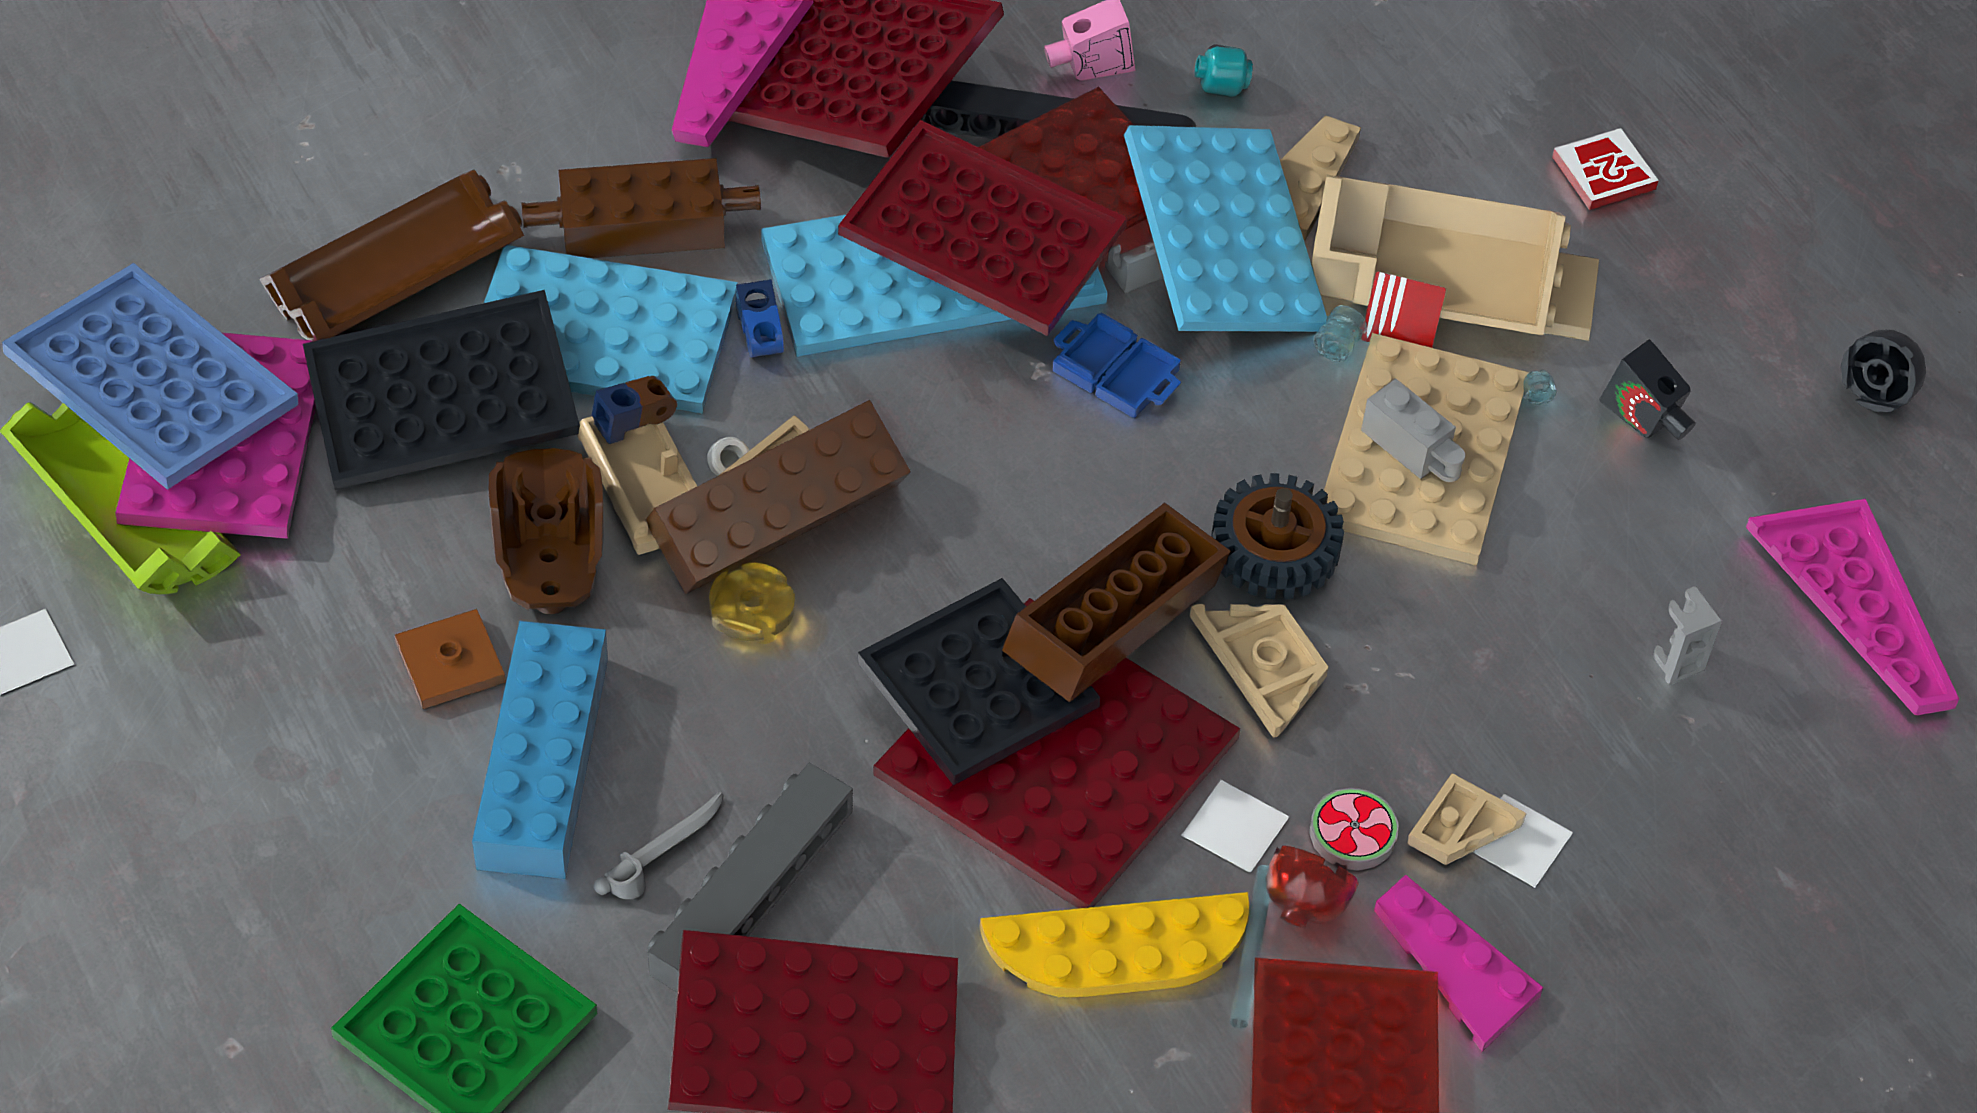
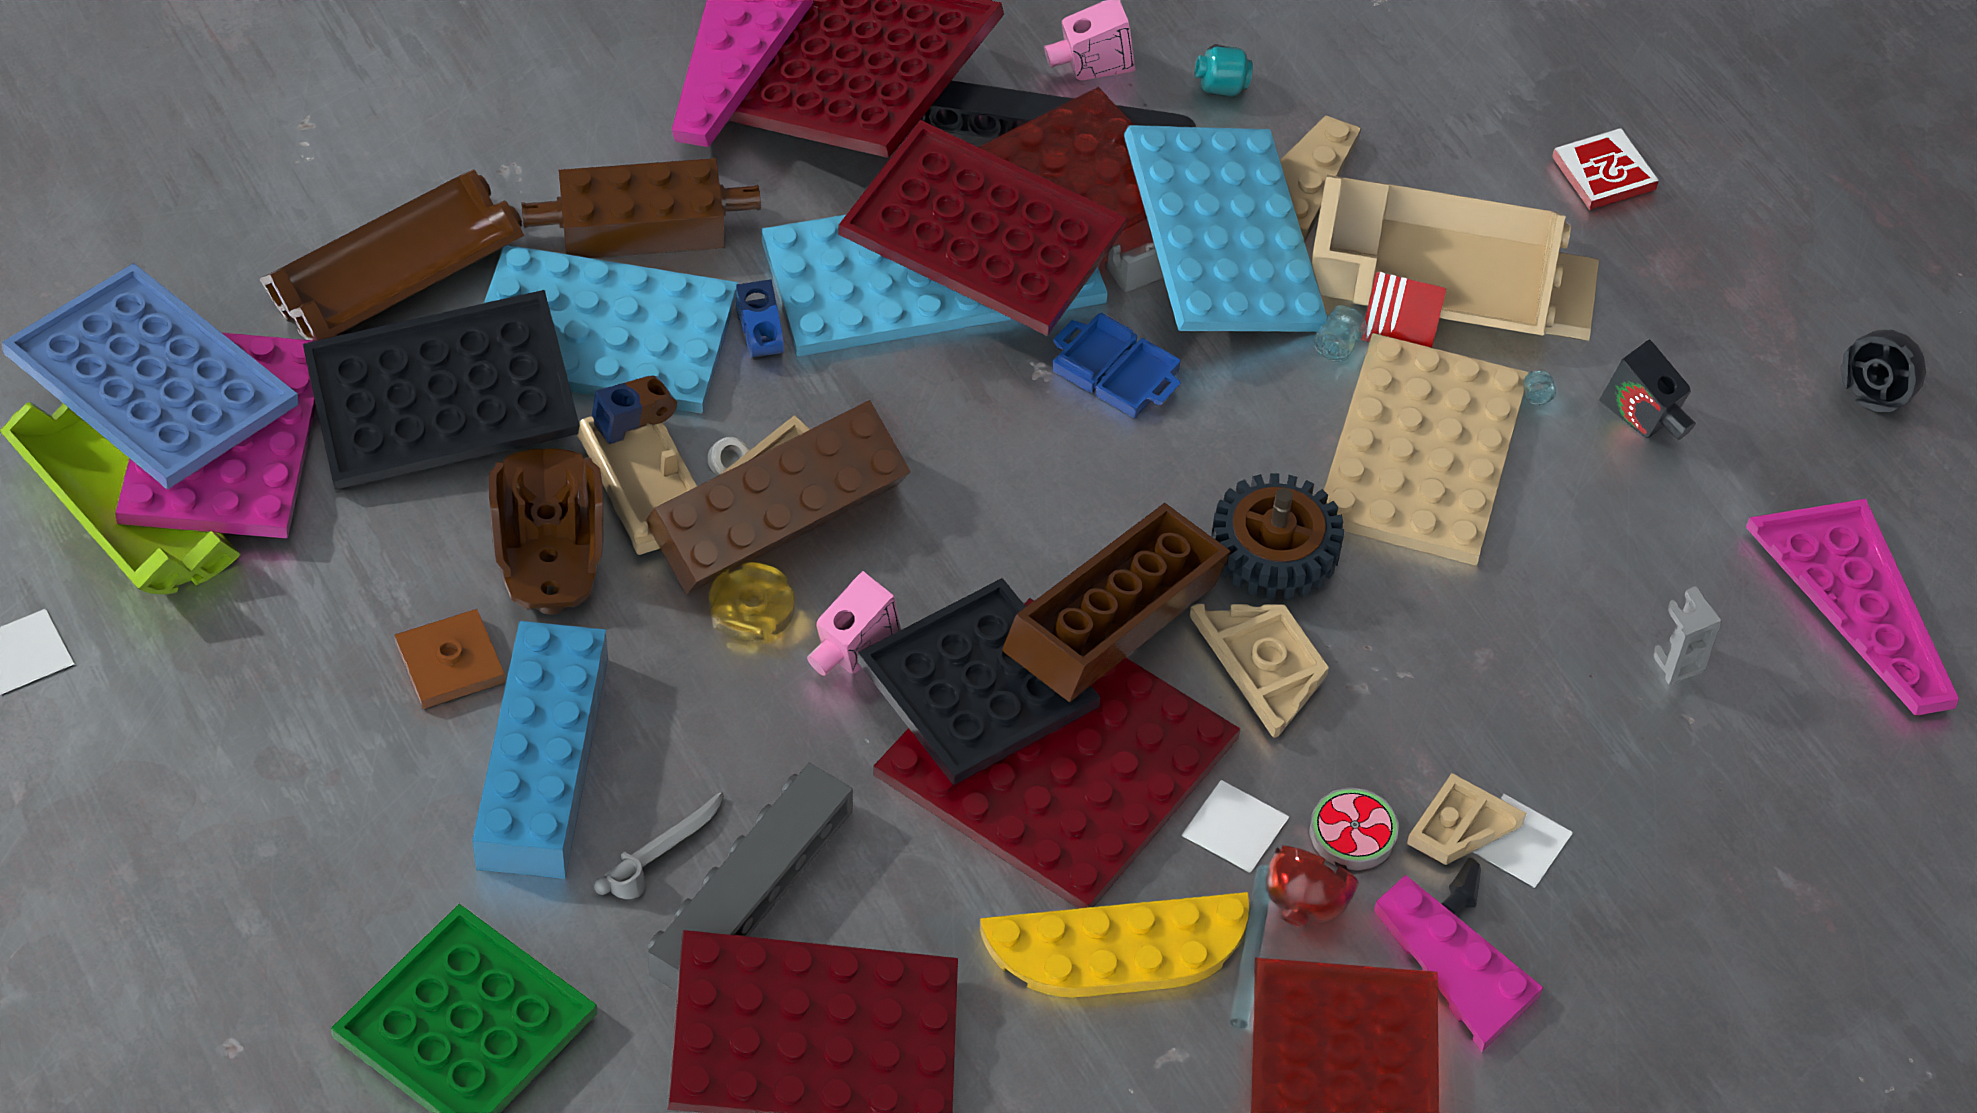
light grey brick [1361,378,1465,482] -> none
none -> bright pink torso [807,571,901,676]
none -> black bar [1441,857,1481,915]

